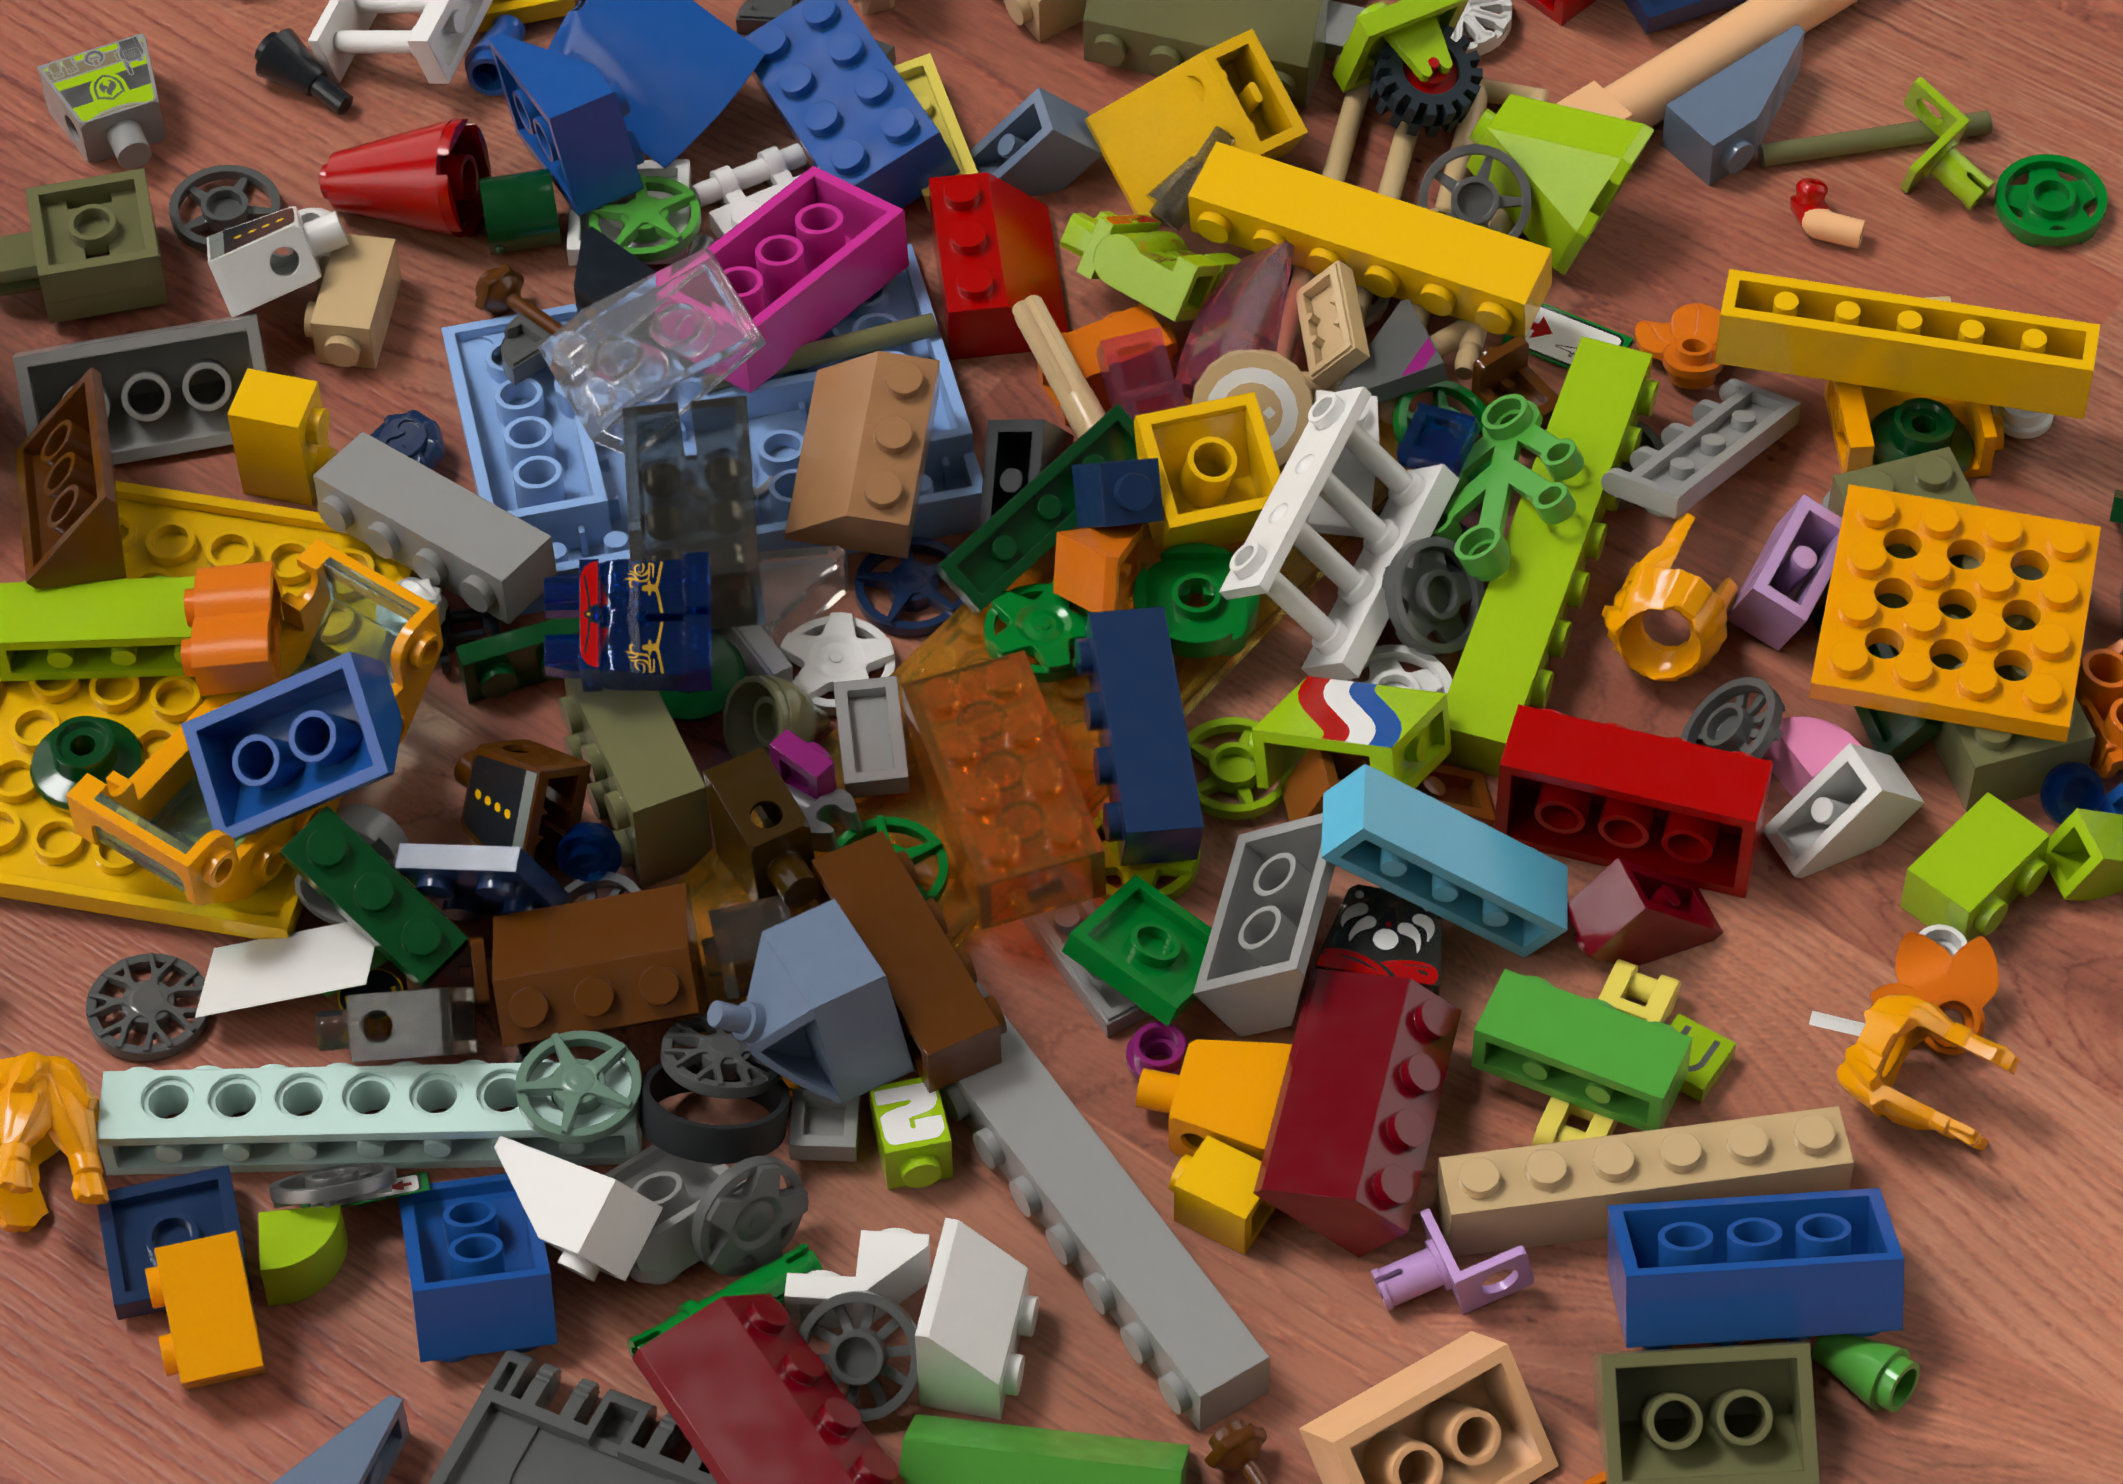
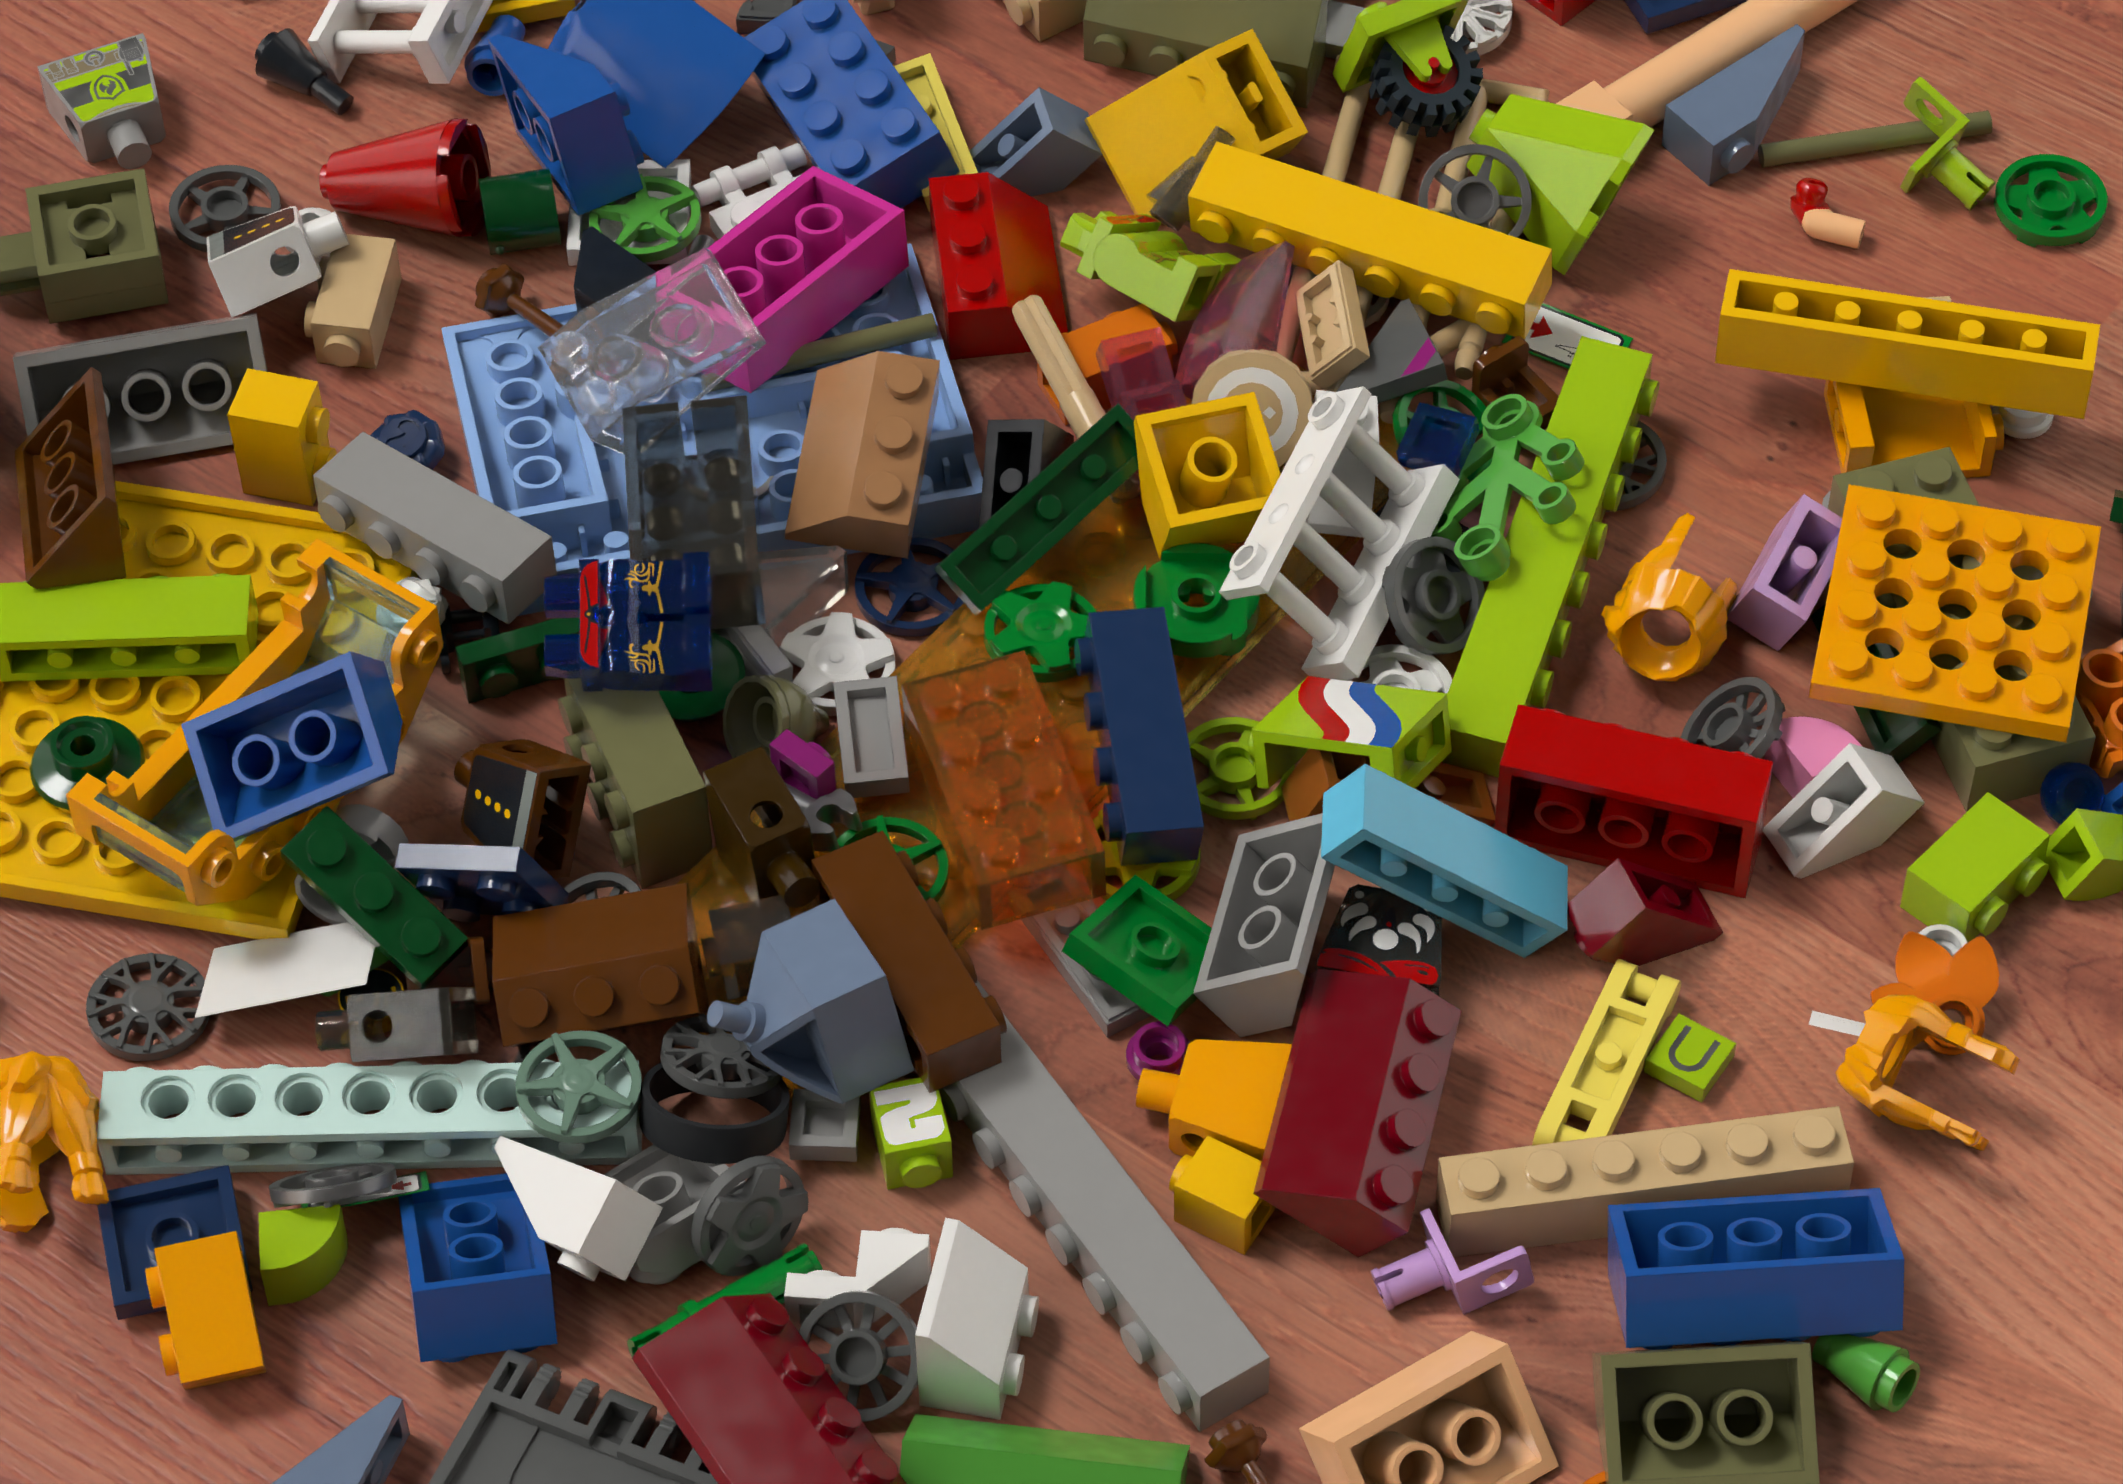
orange brick [181,561,283,696] -> none
dark grey tile [500,314,562,385] -> none
clear blue plate [556,822,622,882] -> none
orange slope [1053,524,1143,612] -> none
dark blue brick [1072,458,1164,528] -> none
bright green brick [1471,969,1693,1131] -> none
light grey hinge [1601,379,1801,519] -> none
orange plate [1634,303,1725,390] -> none
dark green piece [1870,398,1975,474] -> none

